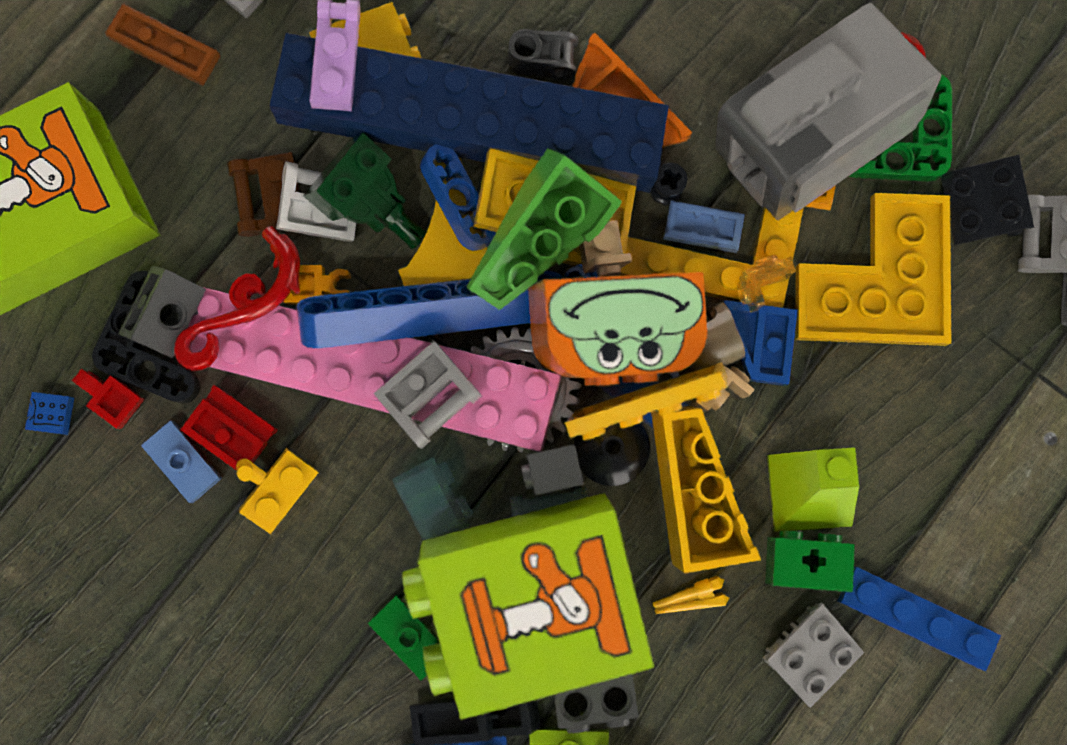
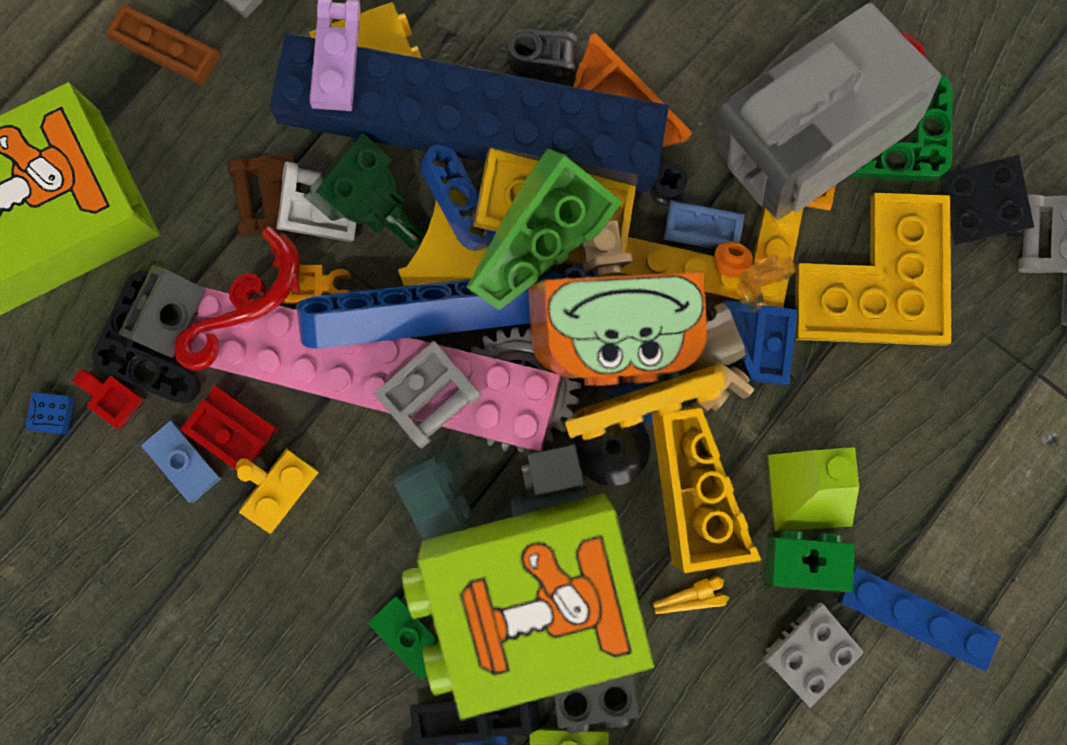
none -> orange plate [714,242,753,277]

